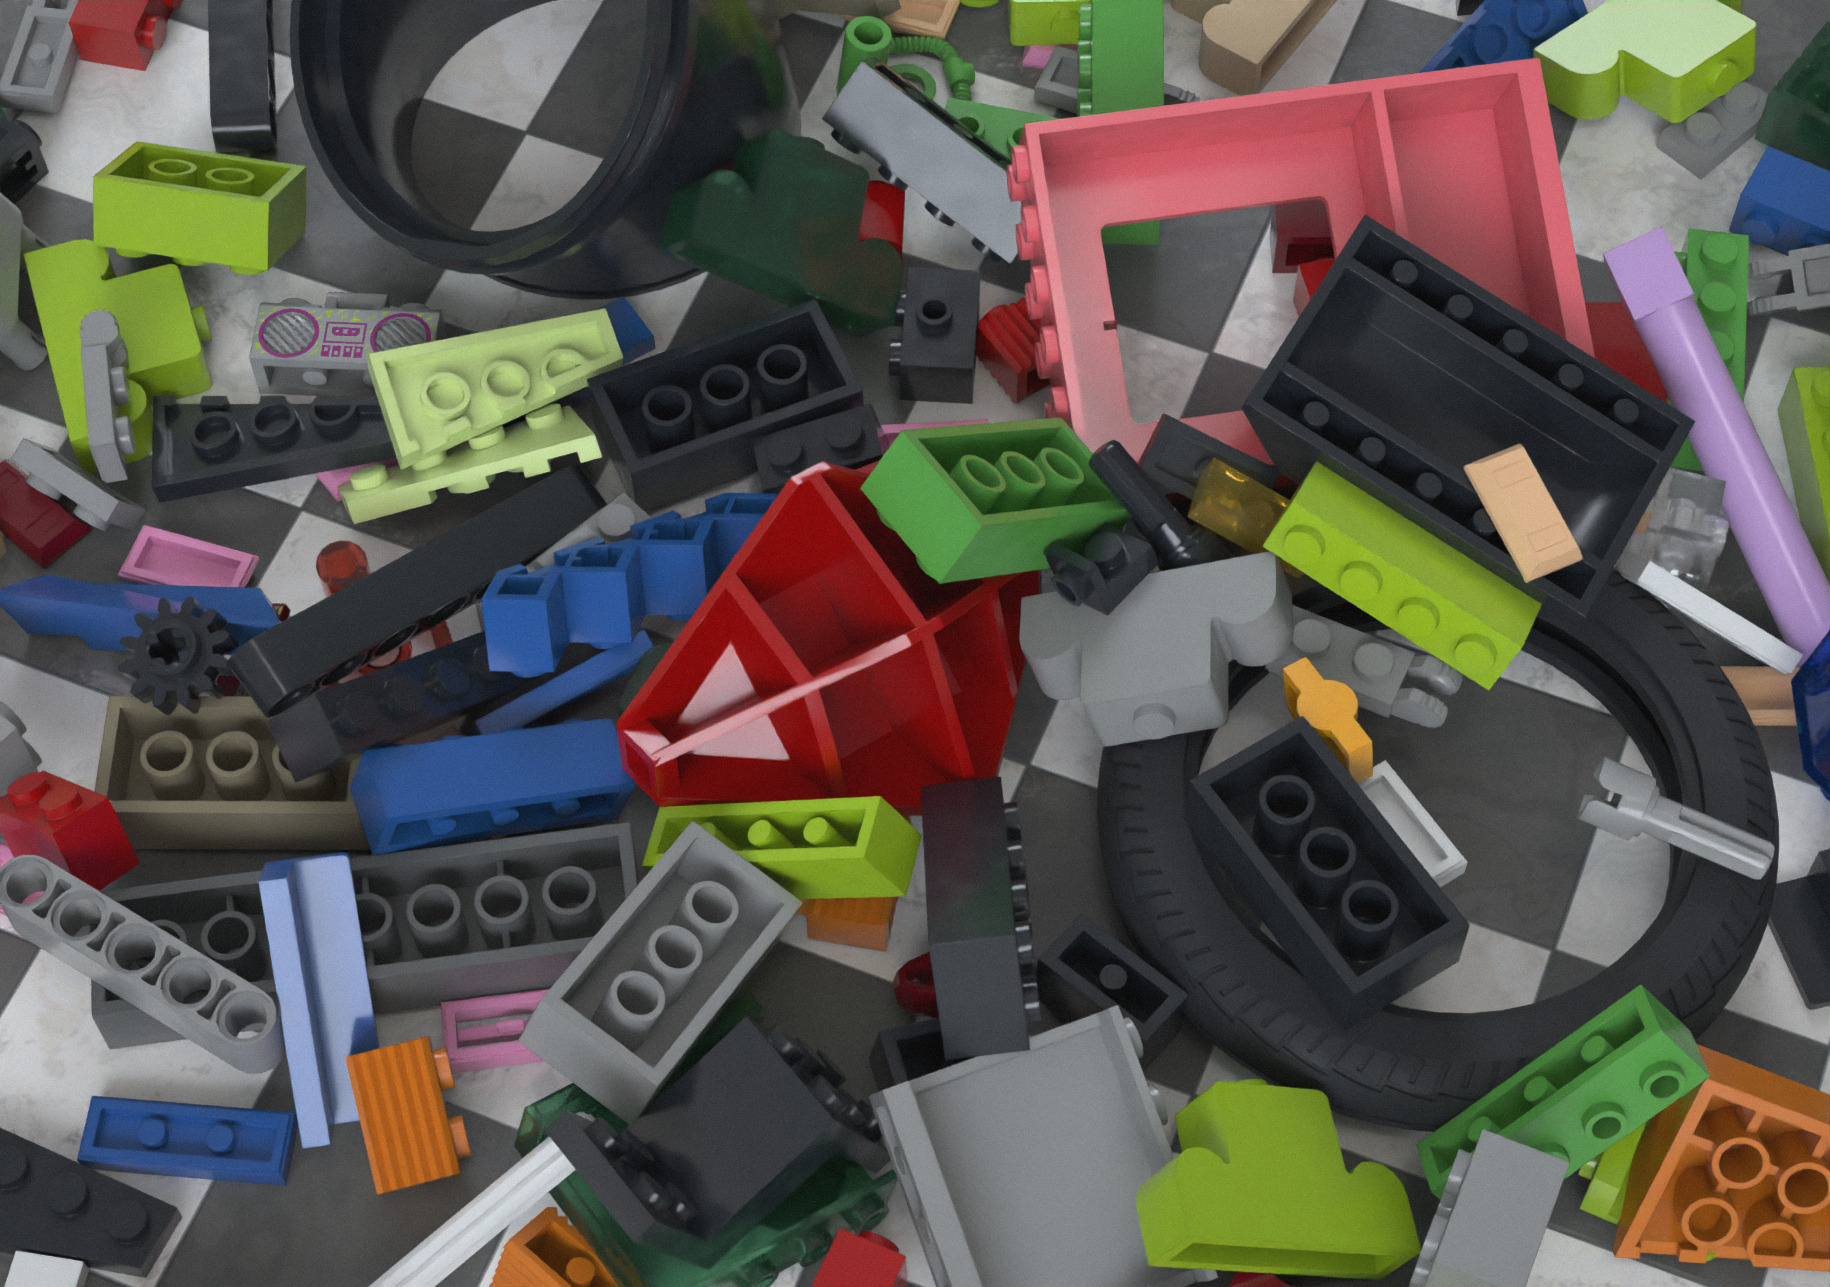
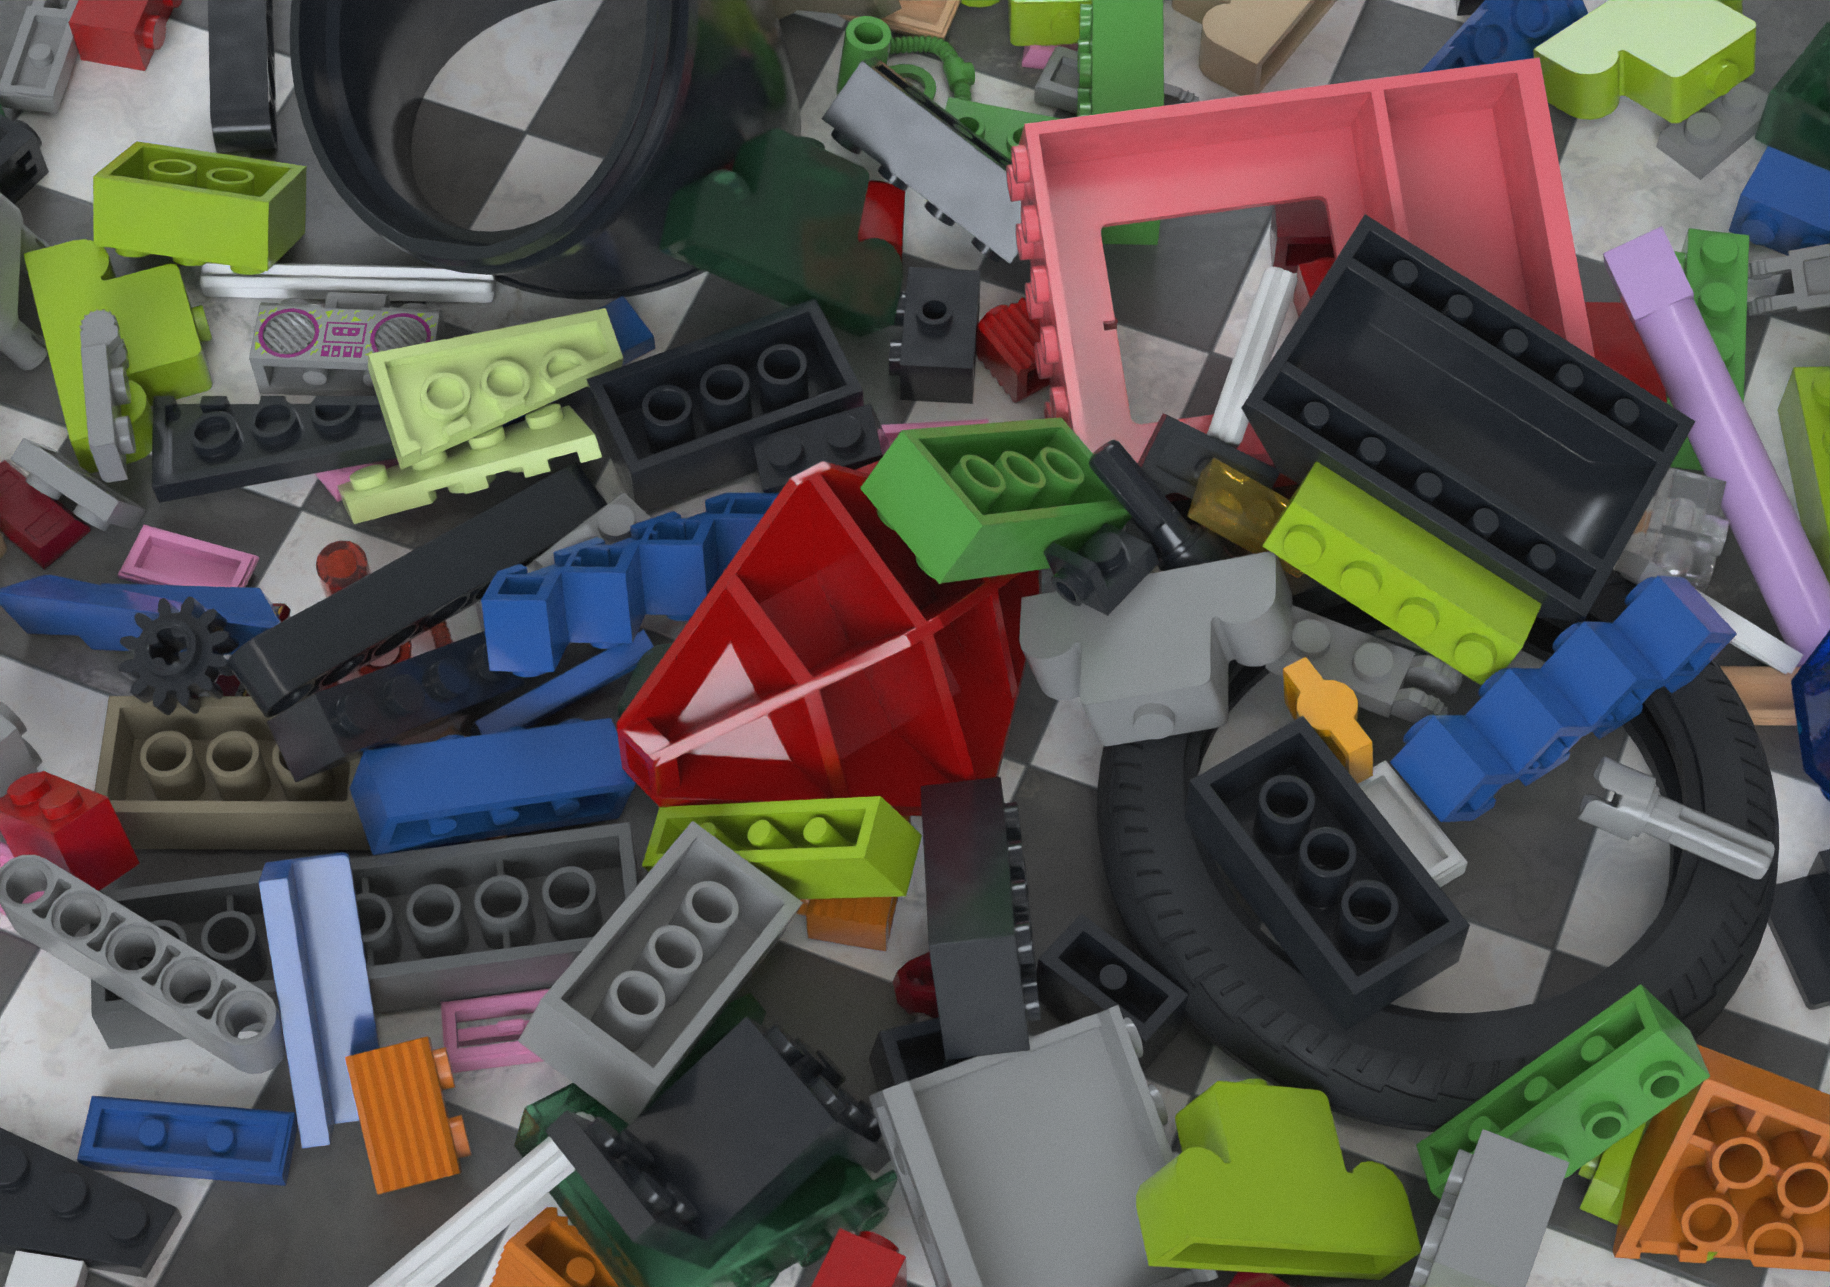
light nougat tile [1463,444,1583,583] -> none
none -> white axle [200,262,496,303]
none -> white axle [1207,266,1298,449]
none -> blue brick [1390,575,1737,822]

